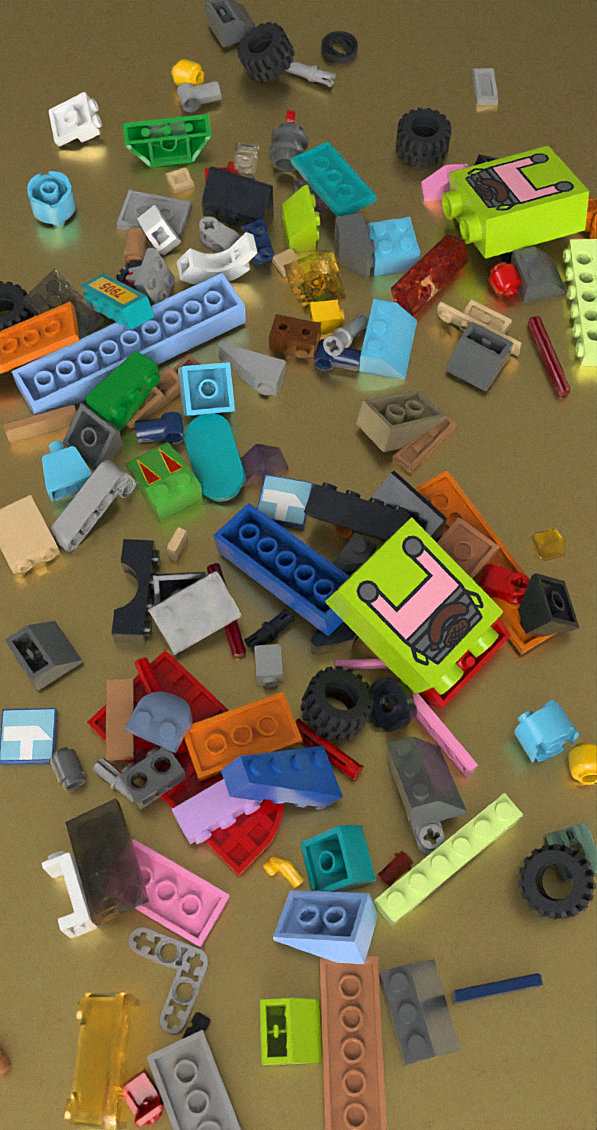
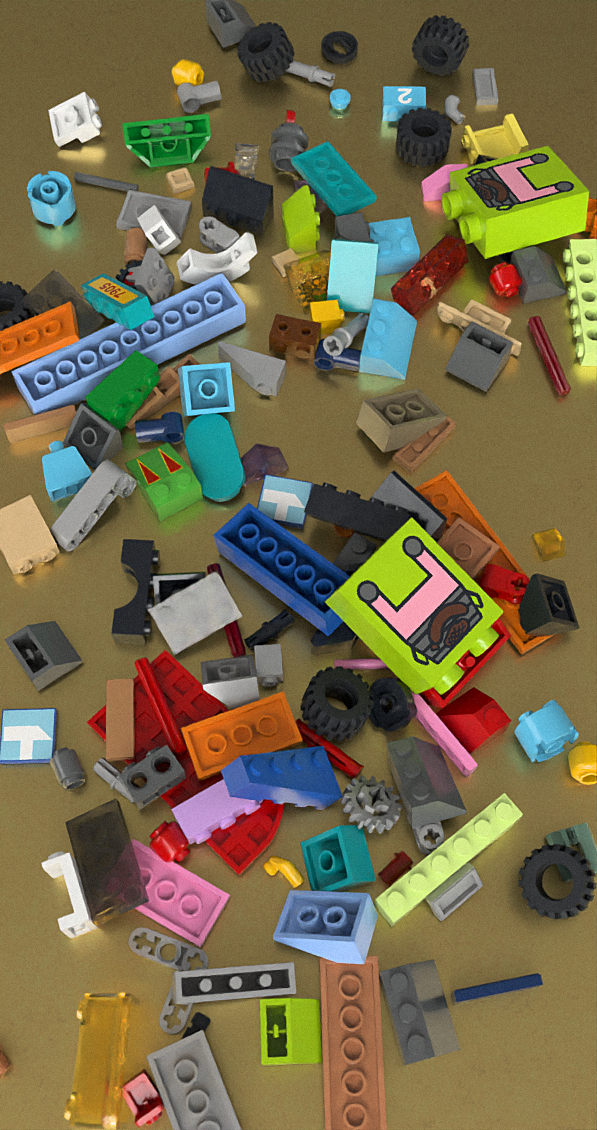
sand blue slope [125,692,192,753] -> none
tan tile [167,527,188,562] -> none
dark blue hips [241,218,275,266] -> none
none -> dark grey bar [74,172,139,192]
none -> red head [149,820,190,863]
none -> light grey brick [172,962,296,1004]
none -> light grey slope [201,655,260,709]
none -> tile [327,238,379,314]
none -> medium azure plate [329,89,350,109]
none -> light grey gear [341,775,402,833]
none -> medium azure brick [382,86,426,121]
none -> black tyre [412,15,469,76]
none -> light grey tile [426,862,484,921]
none -> red slope [436,687,512,756]
none -> light grey arm [444,95,465,125]
none -> light yellow panel [461,114,529,164]

